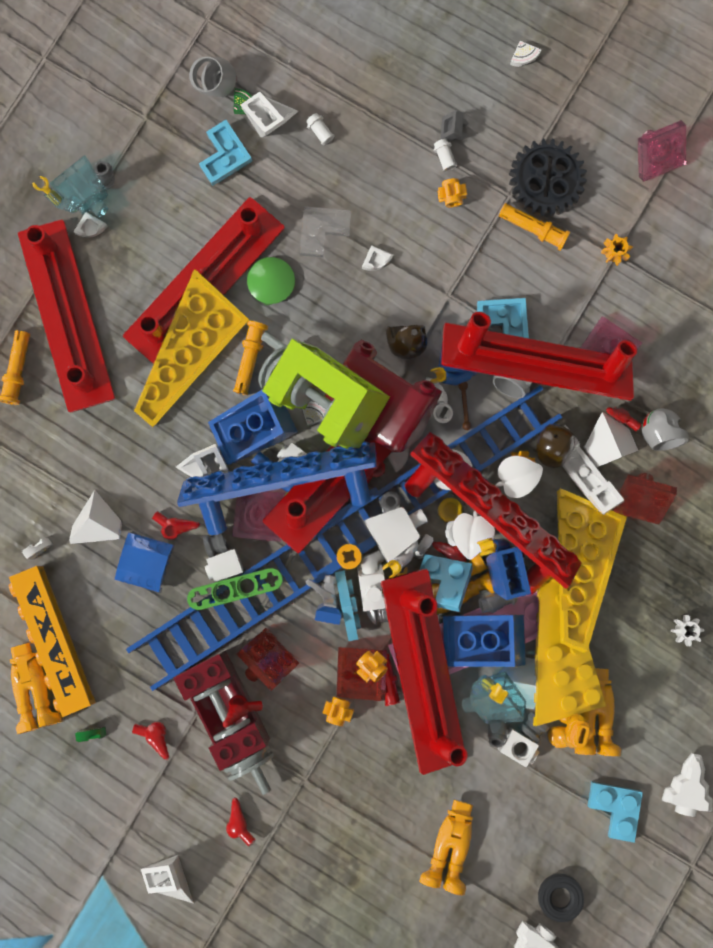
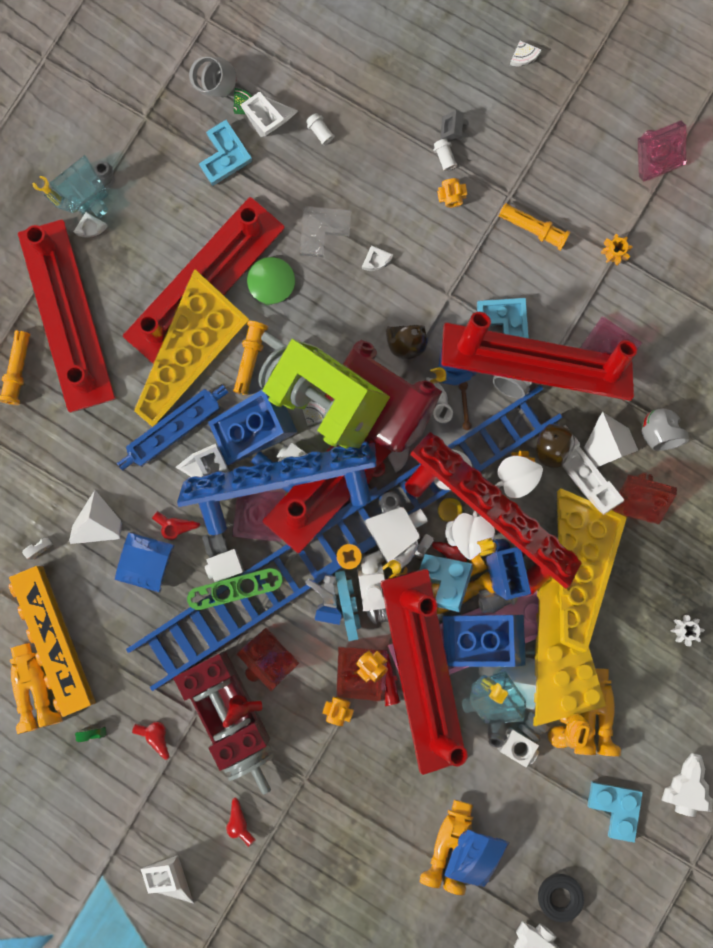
black gear [509,138,587,216] -> none
red animal [606,407,641,432] -> none
none -> blue plate [117,385,229,471]
none -> blue slope [444,829,510,887]

